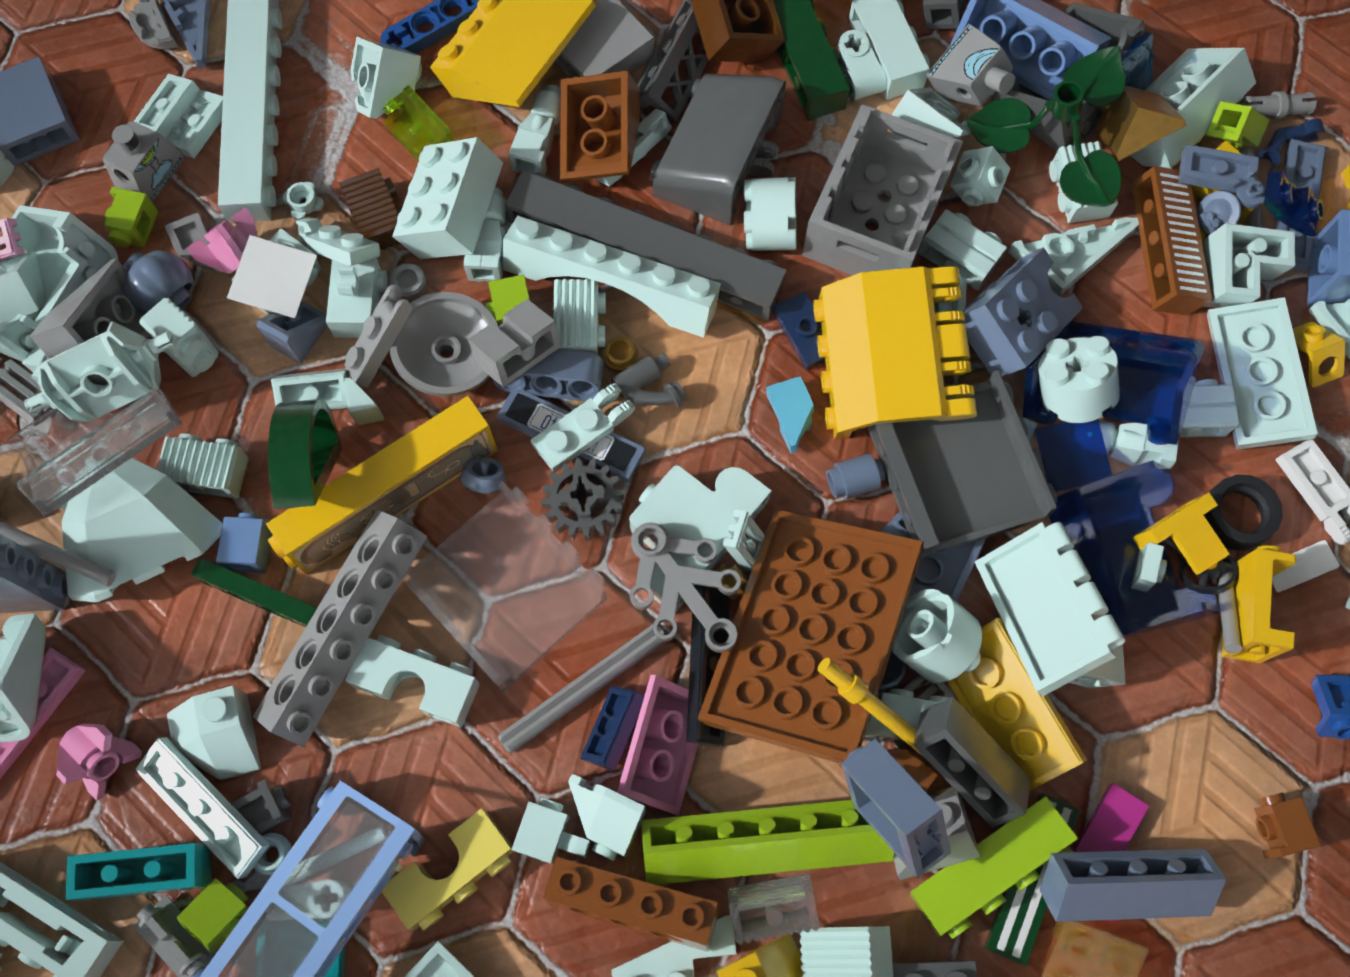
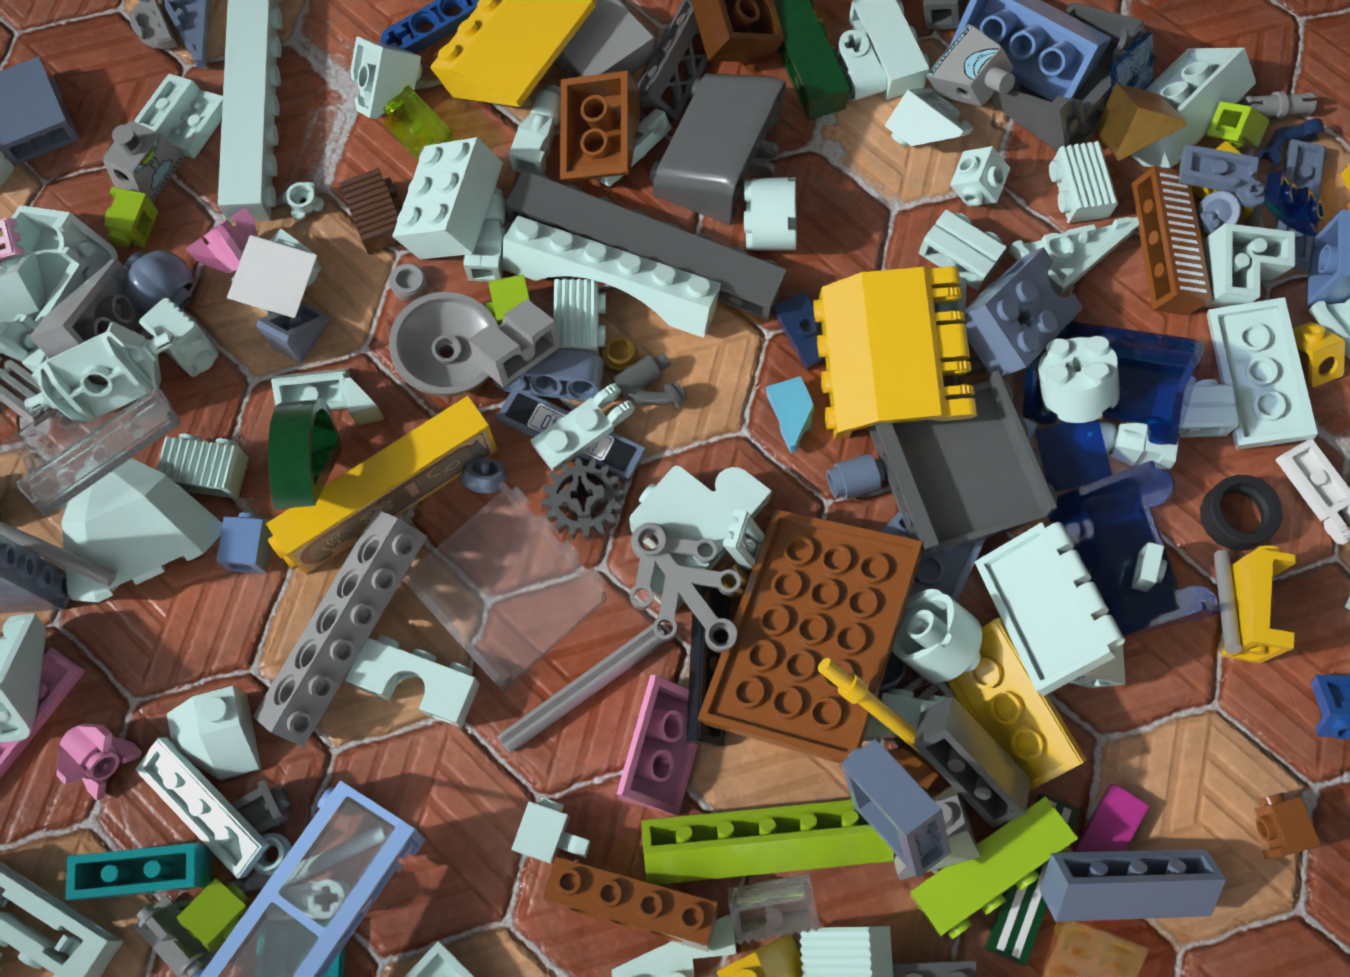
light grey slope [164,212,220,272] -> none
dark green beam [190,558,317,628] -> none
light aqua hinge [296,217,380,266] -> none
light aqua brick [326,258,388,338] -> none
light grey hinge [344,285,412,388] -> none
light yellow arch [382,808,514,931] -> none
light aqua slope [568,774,646,861] -> none
dark blue plate [580,686,644,771] -> none
light grey container [802,104,963,275] -> none
dark green plant [967,46,1125,207] -> none
yellow piece [1132,492,1238,595] -> none
white sticker [1272,540,1340,592] -> none

